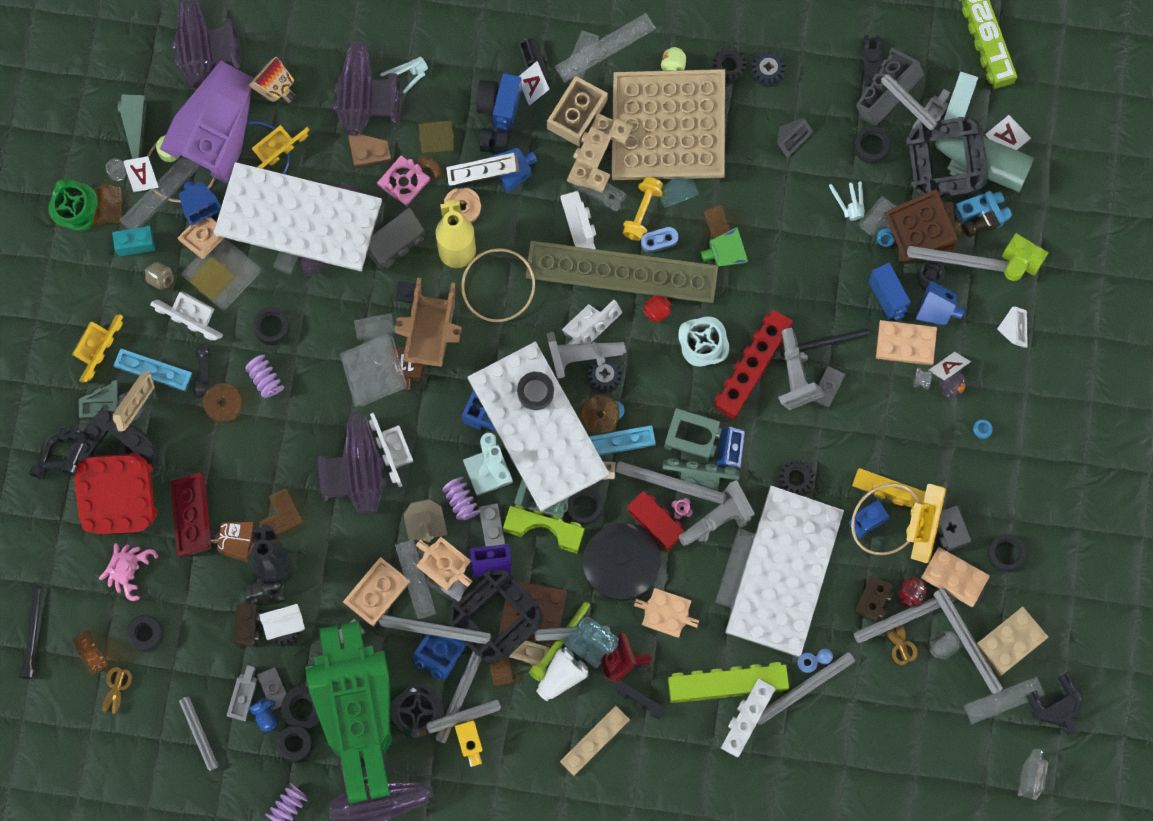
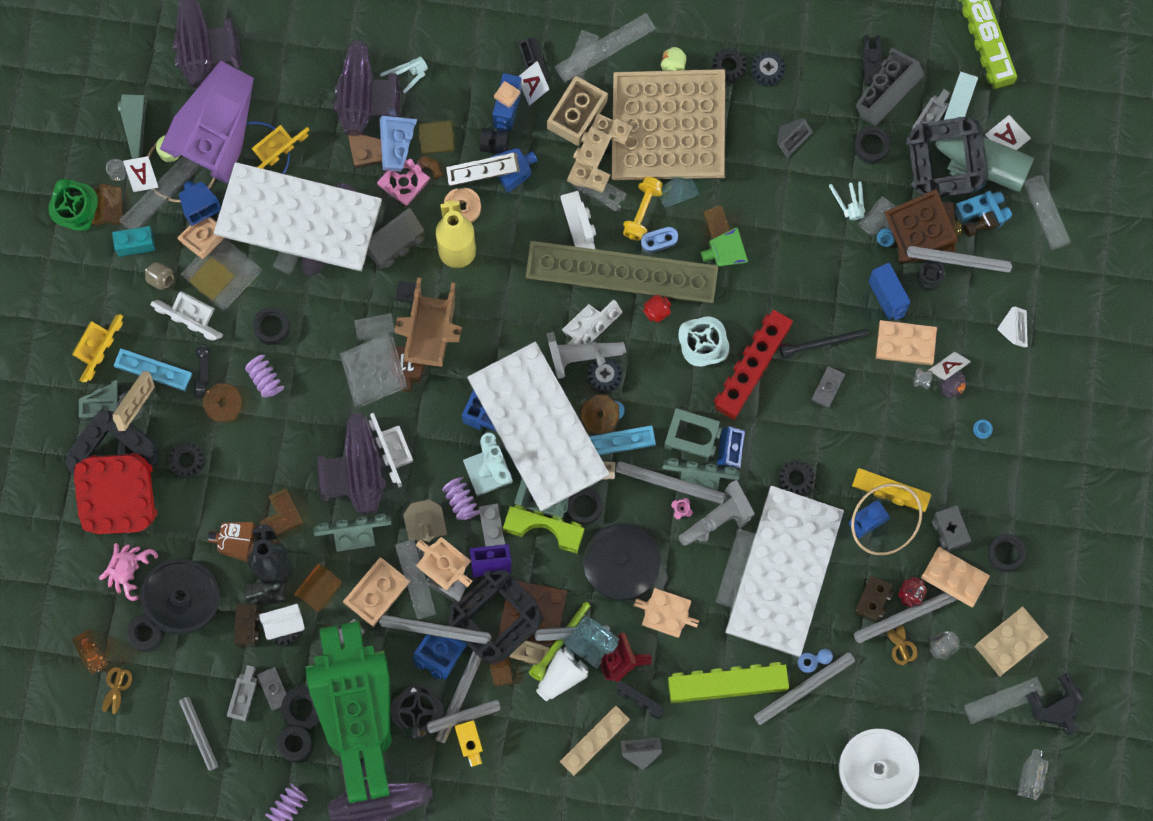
black piece [19,586,42,679] -> none
black bar [29,427,86,480] -> none
dark red plate [170,472,212,557] -> none
torso [249,57,296,103] -> none
blue animal [249,698,278,732] -> none
tan piece [461,248,535,322] -> none
black tyre [476,80,499,115] -> none
black tyre [517,371,554,410] -> none
red brick [627,491,684,551] -> none
white bracket [721,679,775,757] -> none
light grey piece [779,328,825,410] -> none
light grey axle [881,74,937,130] -> none
yellow bracket [906,484,946,563] -> none
torso [916,281,964,325] -> none
light grey axle [934,588,1002,694] -> none
lime brick [1002,233,1048,281] -> none
none -> black dish [140,559,220,635]
none -> black tyre [168,442,205,479]
none -> clear orange panel [295,564,342,612]
none -> sand green bracket [314,514,391,552]
none -> light blue wing [380,116,417,172]
none -> light nougat plate [494,81,520,108]
none -> dark grey slope [621,738,662,770]
none -> white dish [839,729,919,809]
none -> clear plate [1024,175,1070,250]

